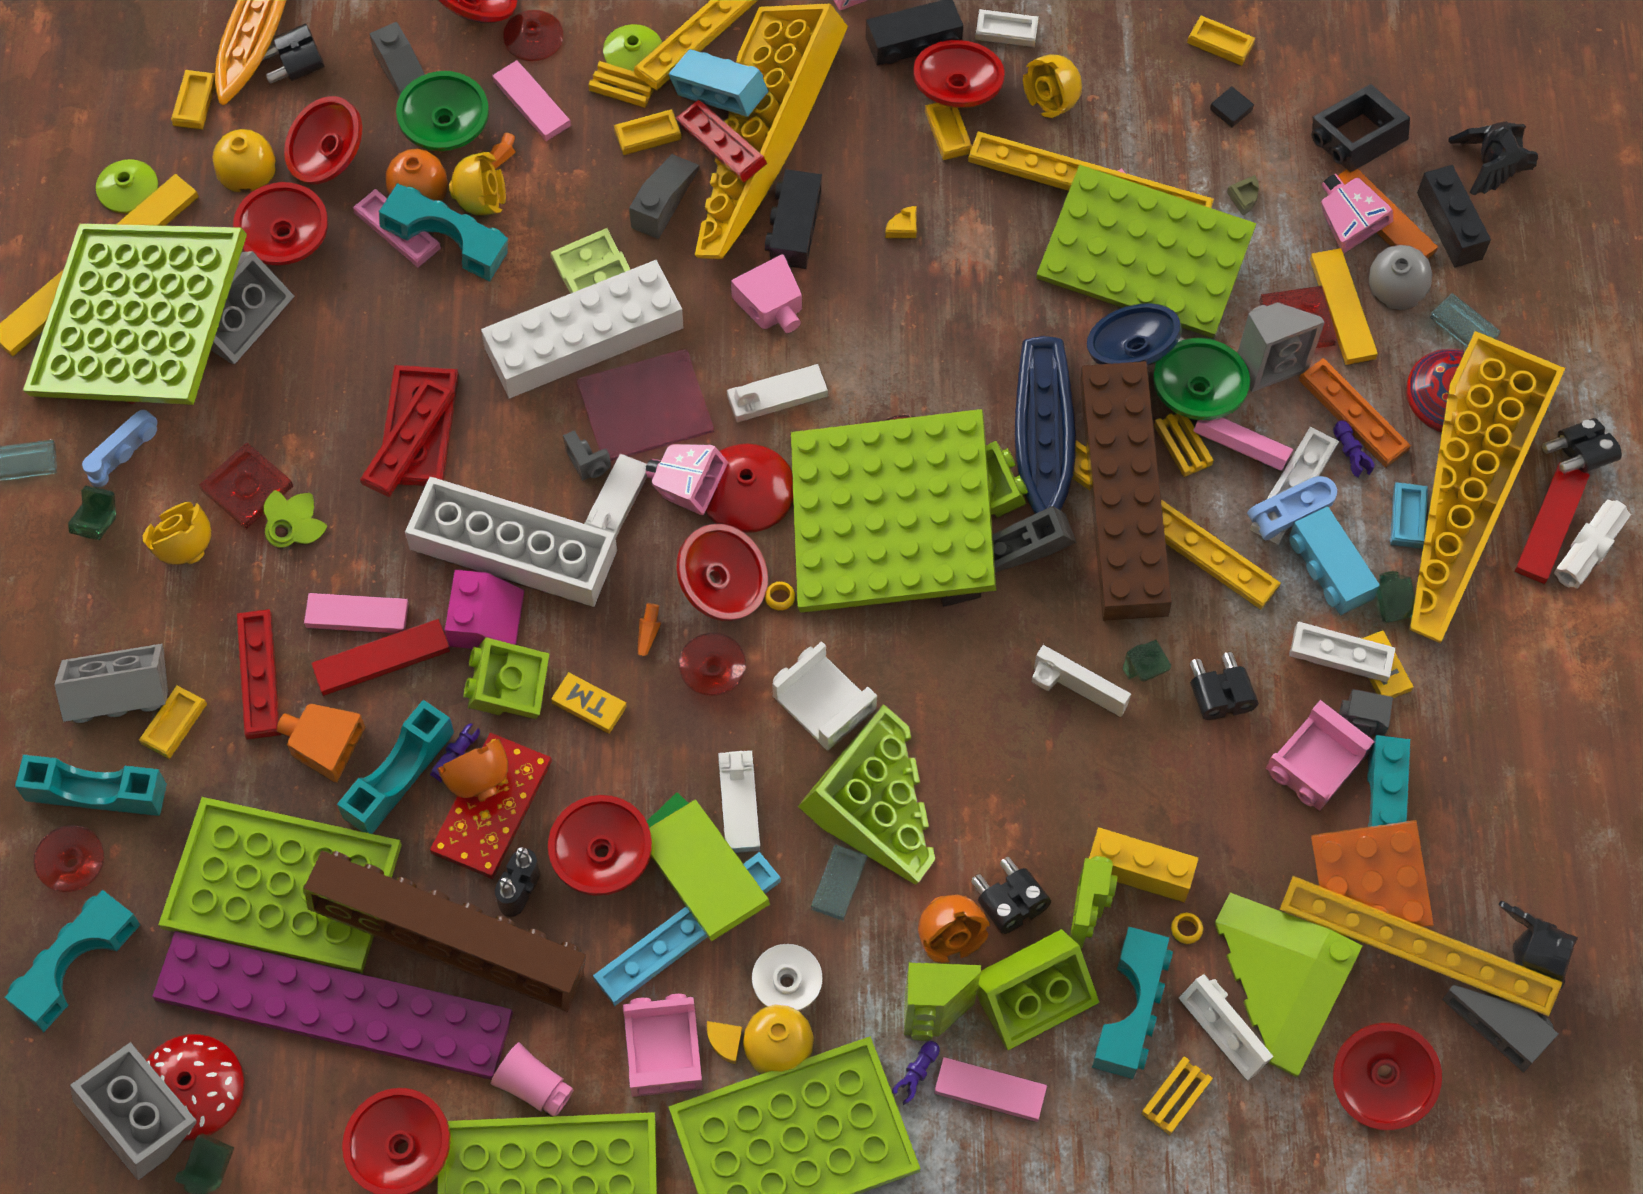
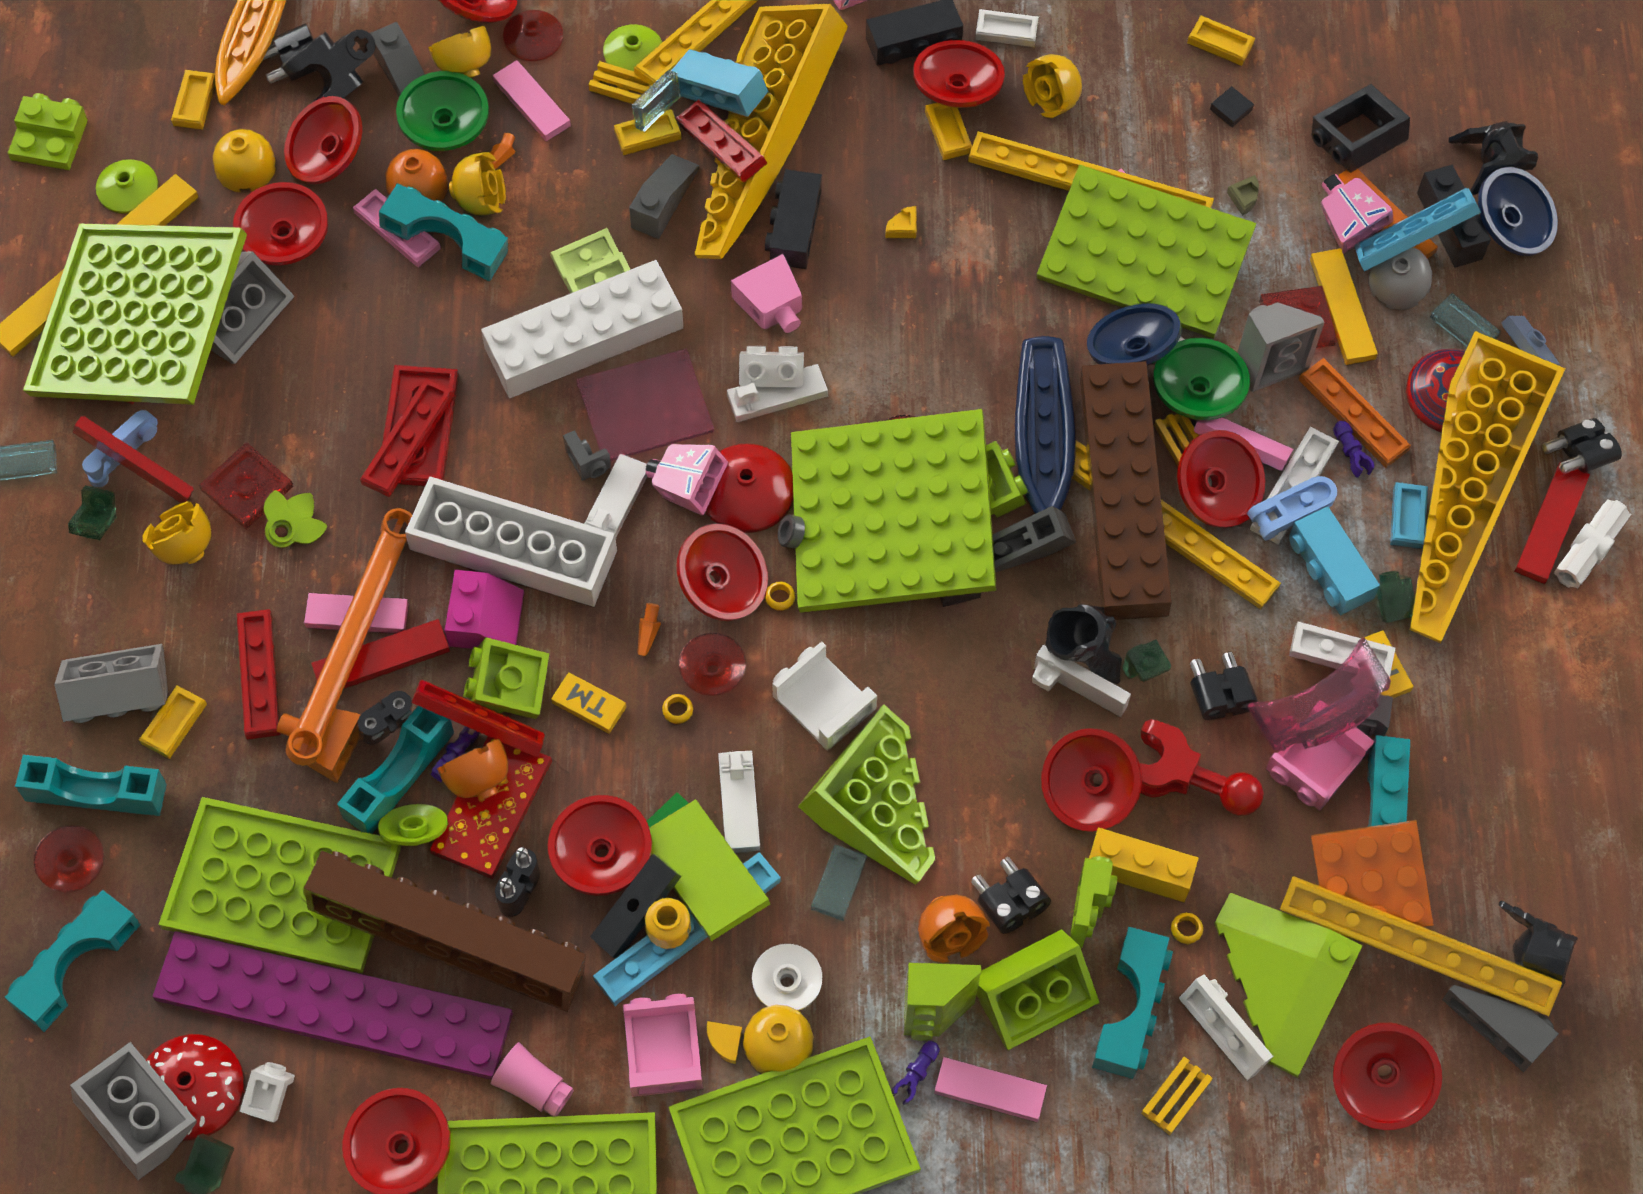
none -> lime plate [8,93,88,170]
none -> red tile [73,416,194,503]
none -> white bracket [240,1062,295,1122]
none -> black piece [281,29,376,102]
none -> orange piece [286,508,412,766]
none -> black piece [358,691,412,745]
none -> lime dish [378,804,448,846]
none -> red tile [411,680,545,757]
none -> yellow cylinder [428,26,491,78]
none -> black tile [590,854,682,959]
none -> clear light blue tile [632,70,681,132]
none -> yellow head [645,898,691,949]
none -> yellow piece [662,694,693,724]
none -> white bracket [739,346,804,387]
none -> dark grey tile [778,515,805,549]
none -> red dish [1041,728,1142,831]
none -> black helmet [1046,604,1122,684]
none -> red piece [1140,719,1264,816]
none -> red dish [1177,430,1265,528]
none -> clear pink windscreen [1247,637,1391,751]
none -> medium azure tile [1354,188,1481,271]
none -> dark blue dish [1478,167,1558,256]
none -> sand blue plate [1501,316,1560,365]

